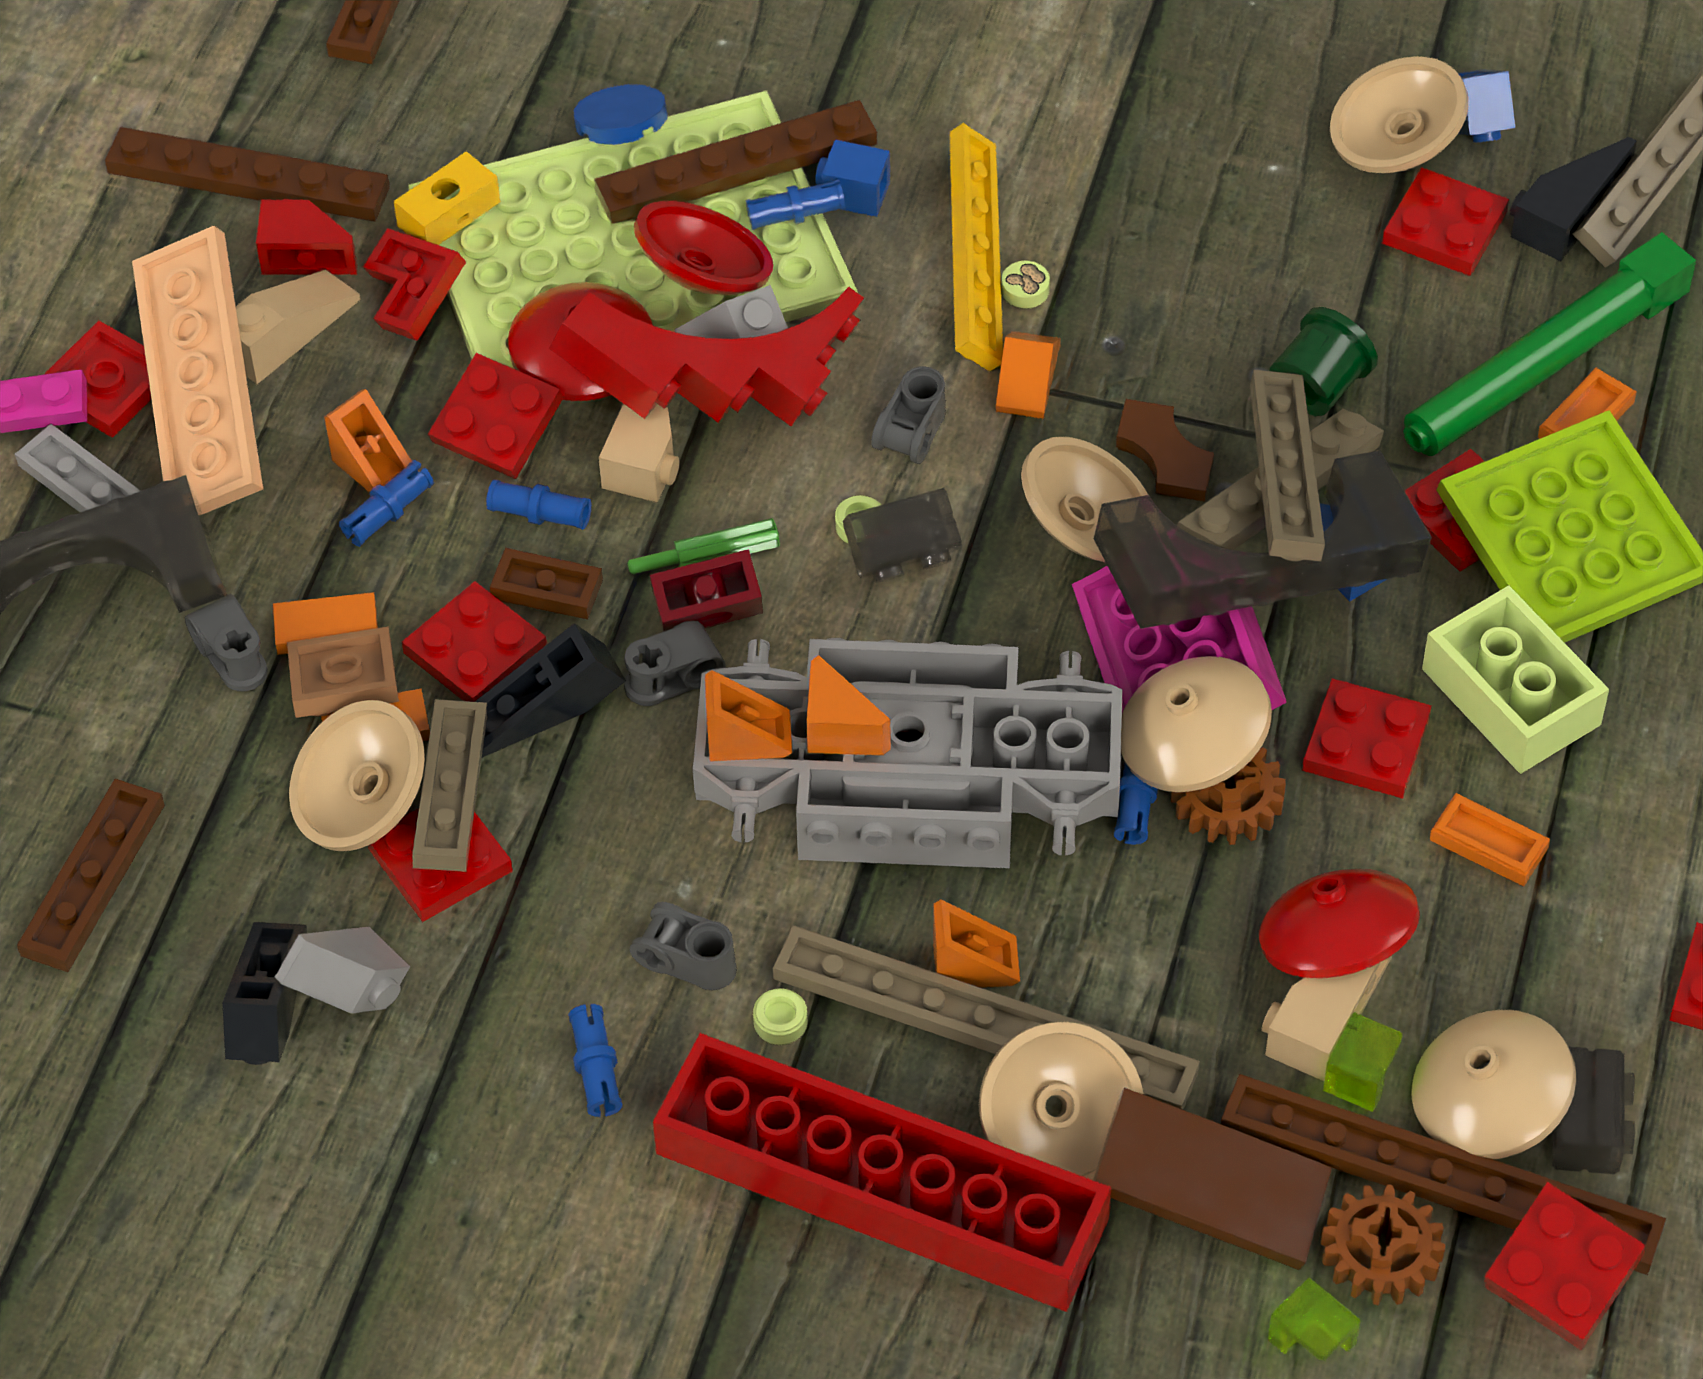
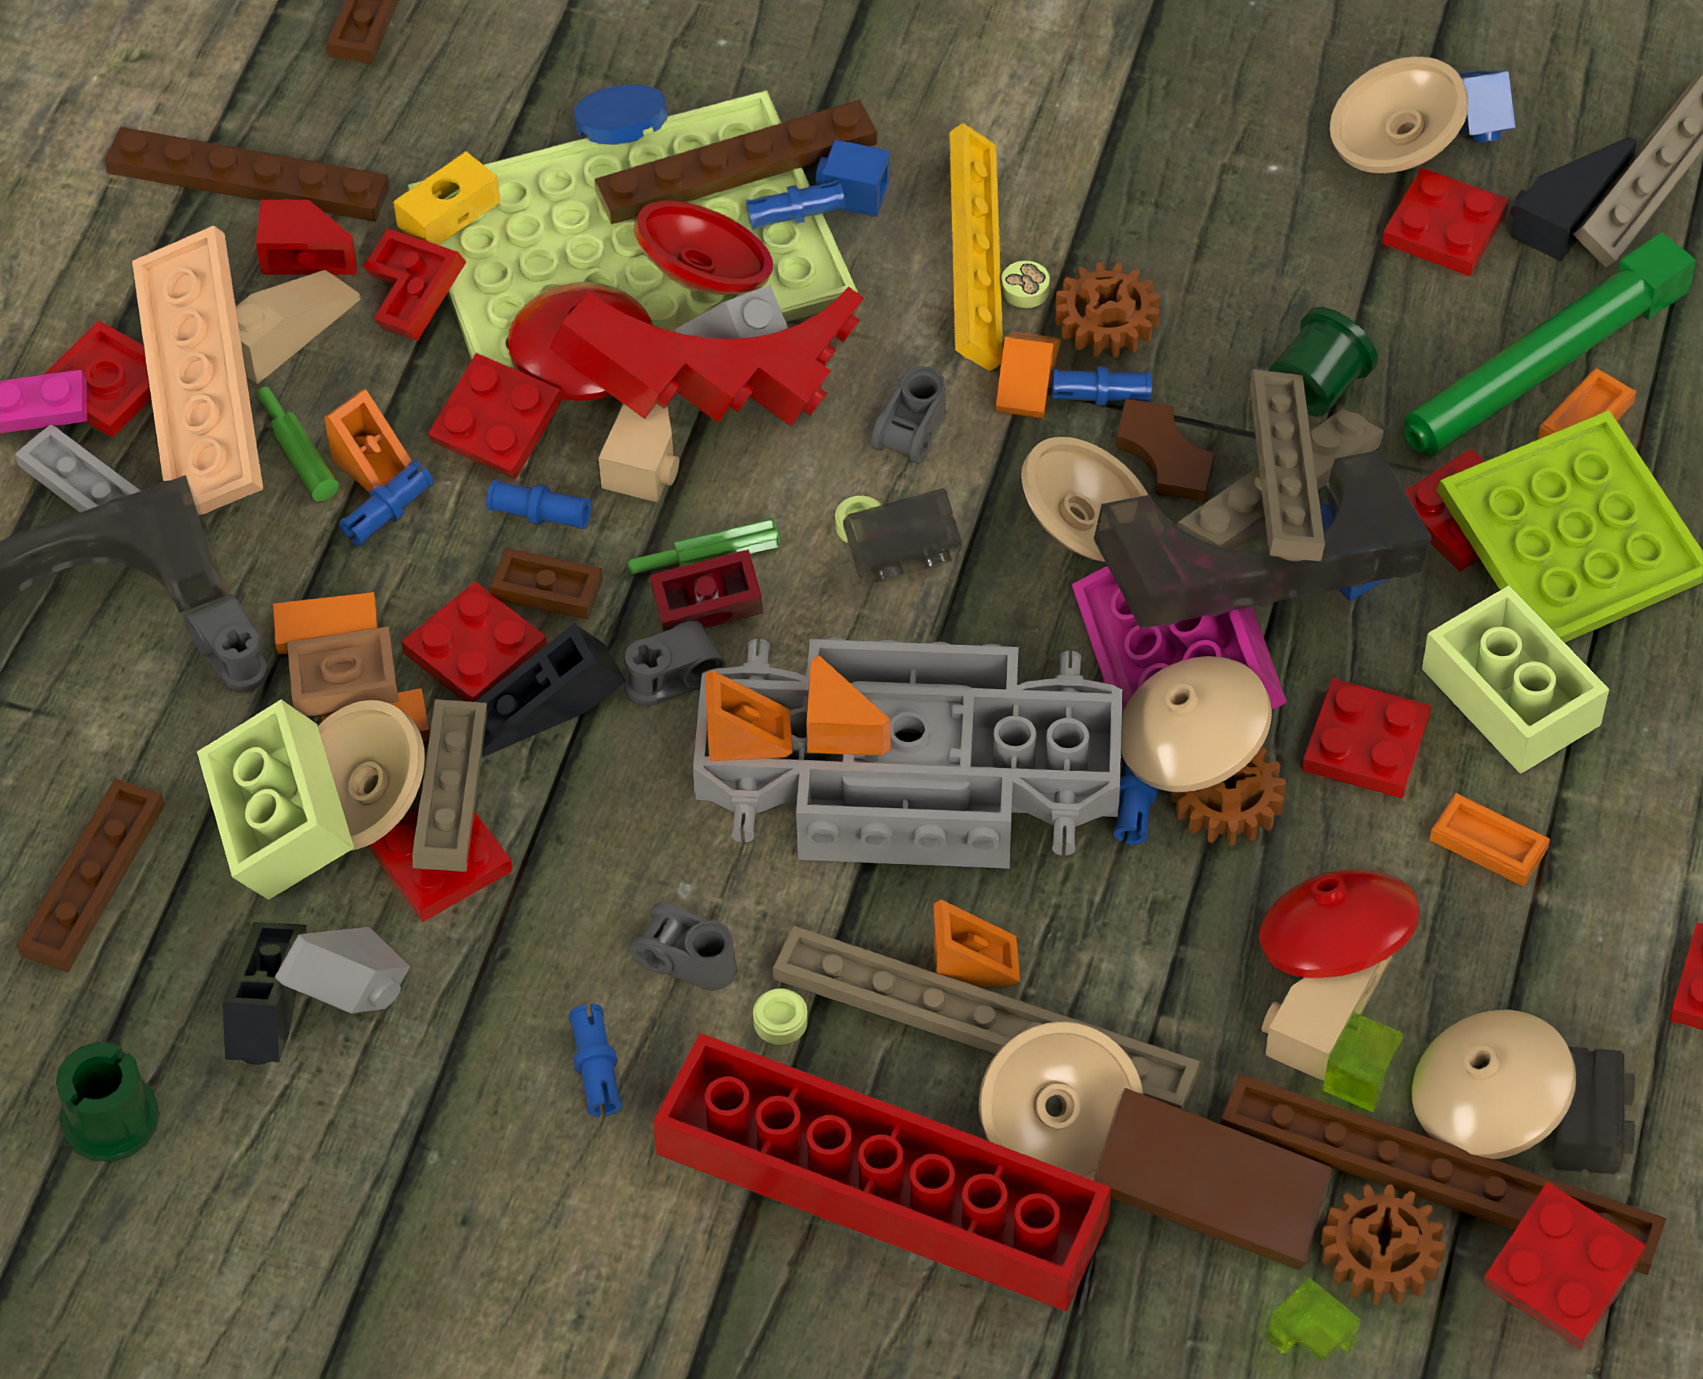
none -> dark green piece [56,1042,160,1162]
none -> yellowish green brick [197,699,354,900]
none -> bright green axle [257,387,339,502]
none -> blue pin [1051,366,1152,406]
none -> dark orange gear [1055,262,1160,357]

